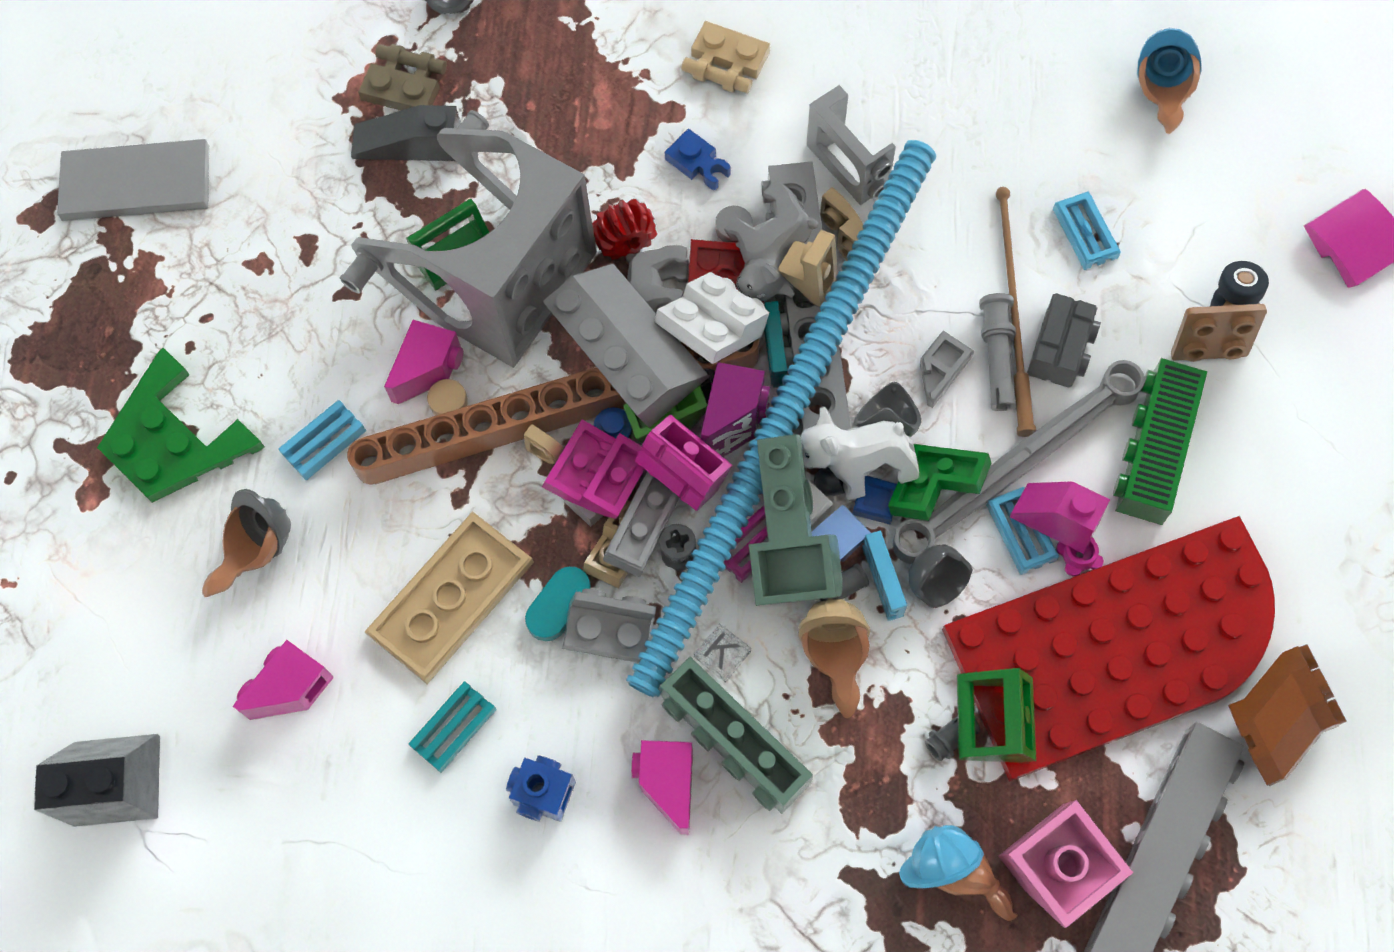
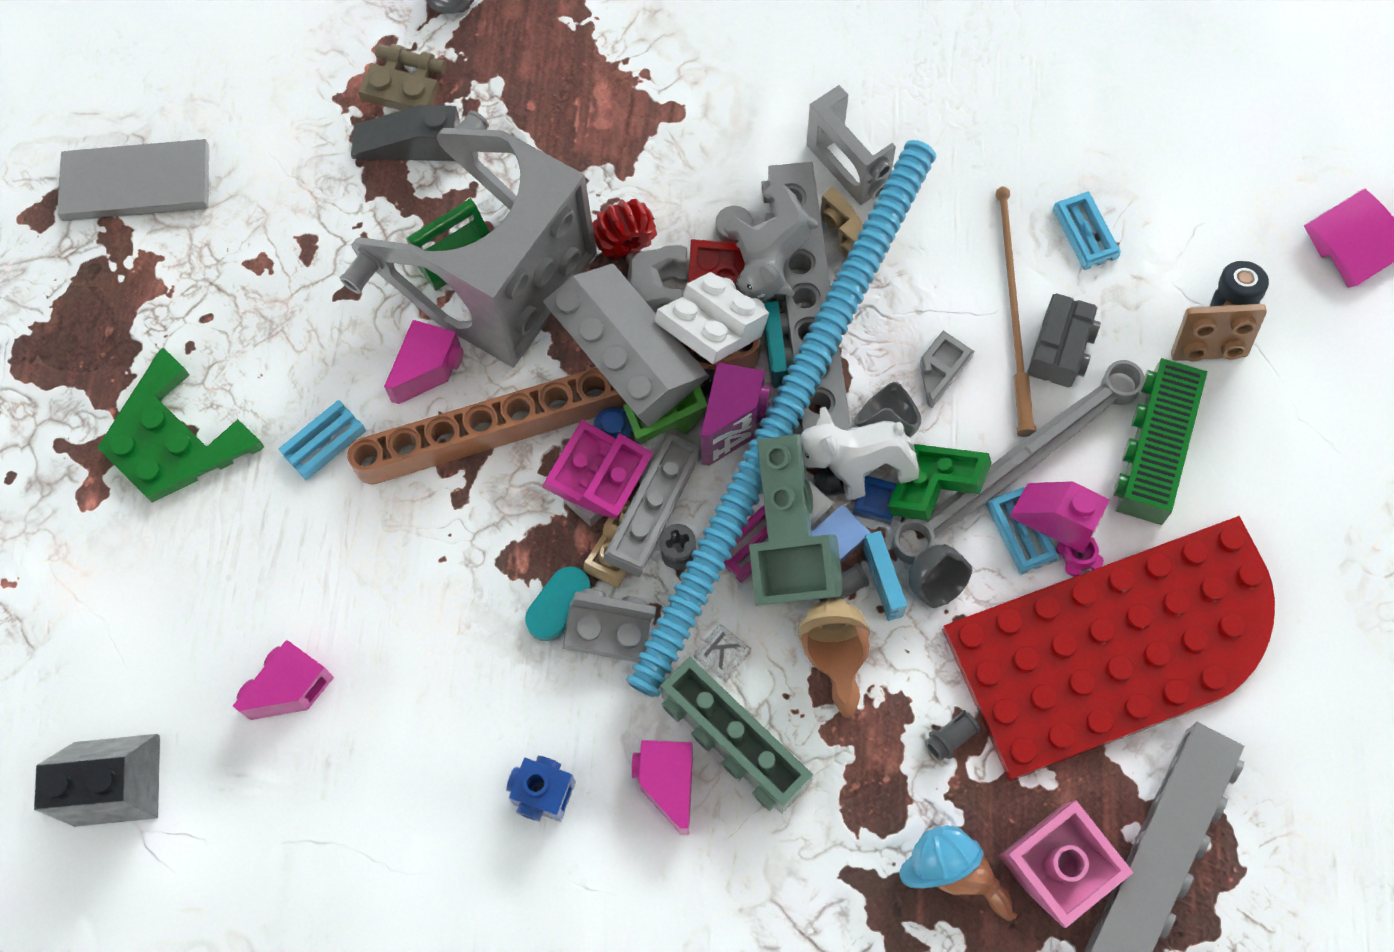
piece [202,489,291,597] -> none
tan tile [364,511,534,684] -> none
teal tile [408,681,497,773] -> none
tan tile [427,379,468,416] -> none
tan tile [524,424,564,464] -> none
dark pink brick [635,415,733,511] -> none
blue plate [664,128,731,190] -> none
tan plate [681,21,770,94] -> none
tan slope [778,230,838,307] -> none
green tile [957,668,1036,762] -> none
light grey pin [979,293,1016,411] -> none
piece [1137,28,1202,134] -> none
dark orange brick [1228,644,1347,786] -> none

